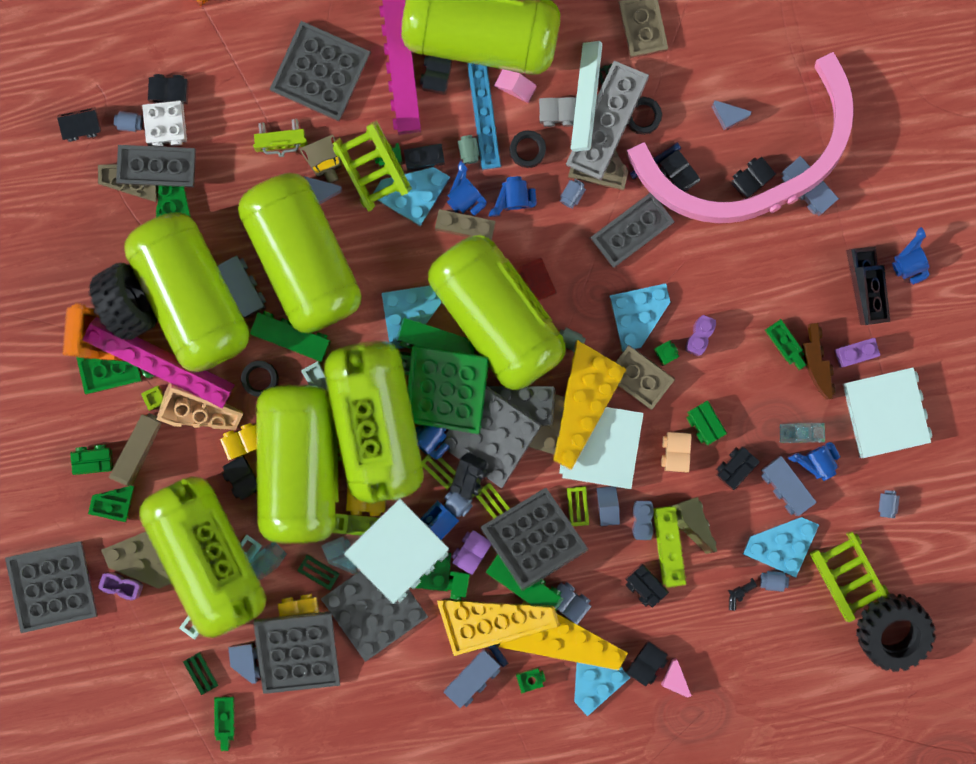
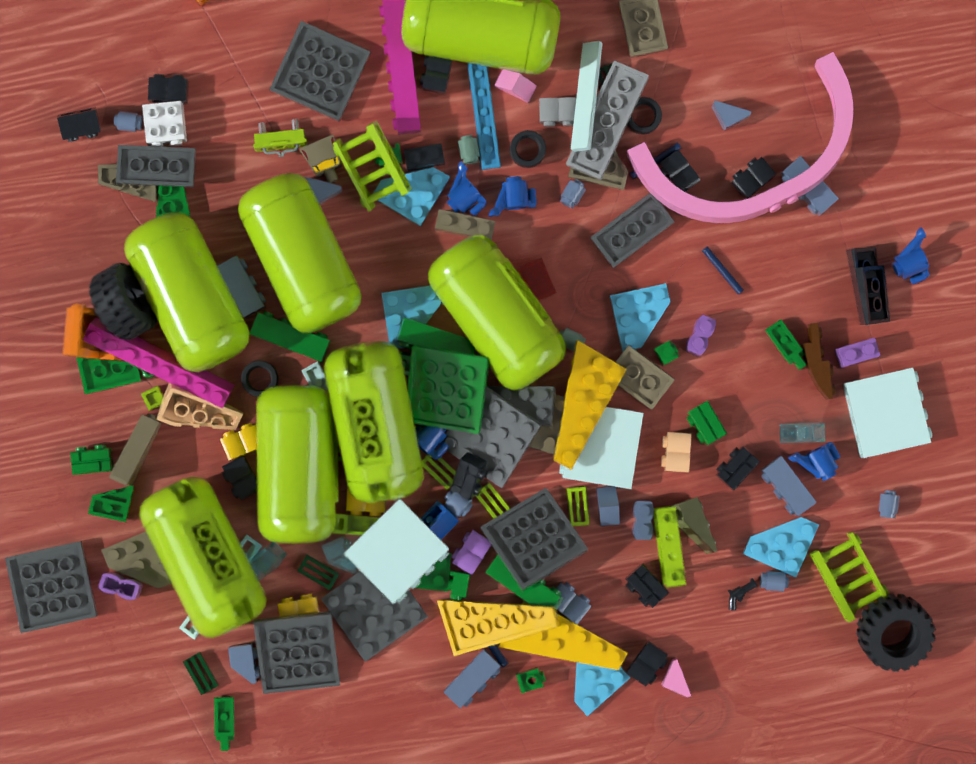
none -> dark blue bar [702,246,744,295]

